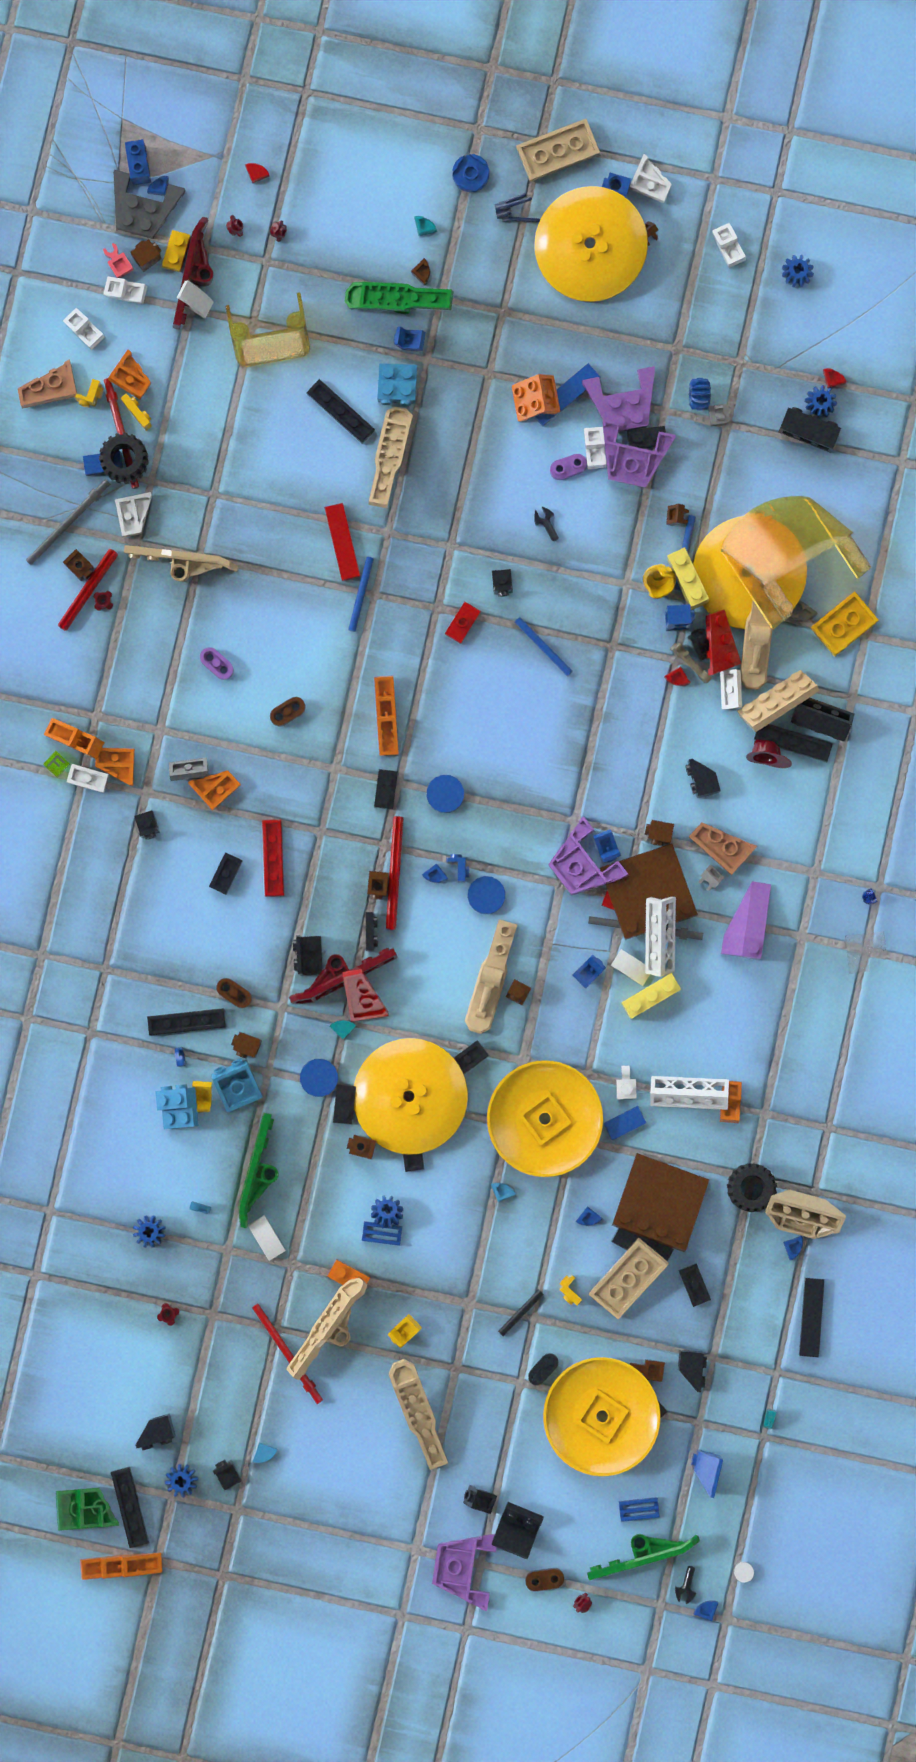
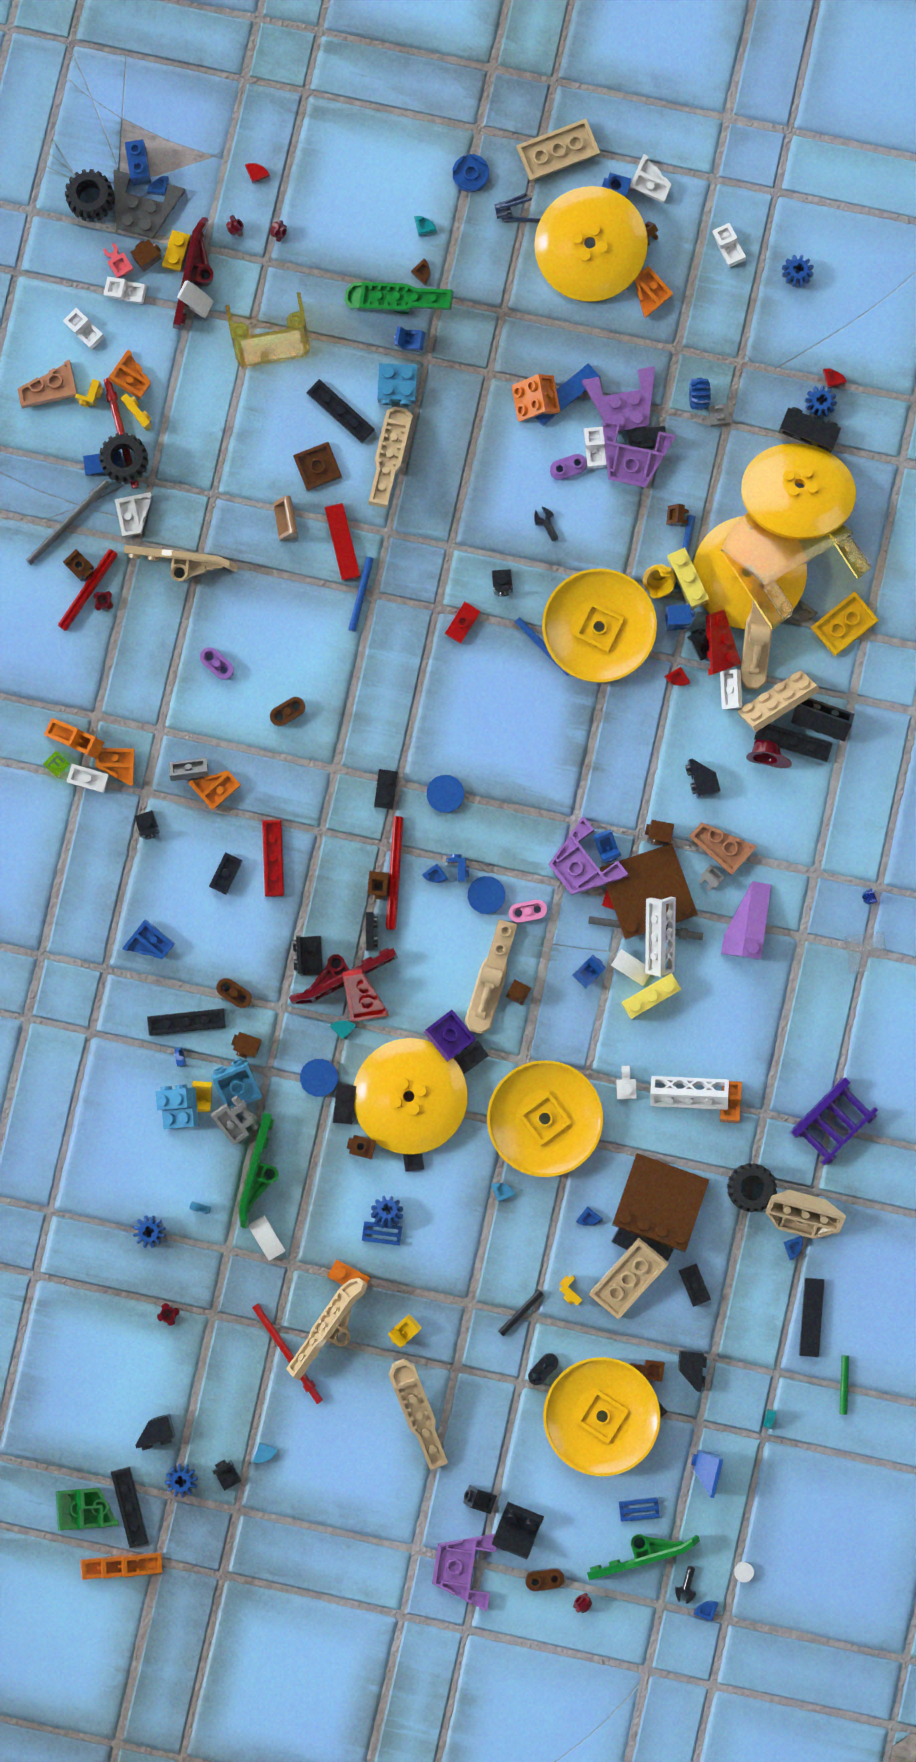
orange slope [374,675,399,756] -> none
blue tile [603,1106,646,1140] -> none
dark tan bar [670,643,712,683] -> none
none -> black tyre [65,169,115,222]
none -> blue wing [122,920,175,959]
none -> light grey plate [211,1096,260,1145]
none -> medium nougat tile [273,496,298,541]
none -> reddish brown tile [293,442,342,491]
none -> dark purple plate [423,1010,476,1062]
none -> bright pink plate [509,900,547,923]
none -> yellow dish [542,569,657,683]
none -> orange wing [634,266,673,319]
none -> yellow dish [741,443,856,540]
none -> dark purple fence [789,1077,878,1165]
none -> green bar [839,1355,849,1415]

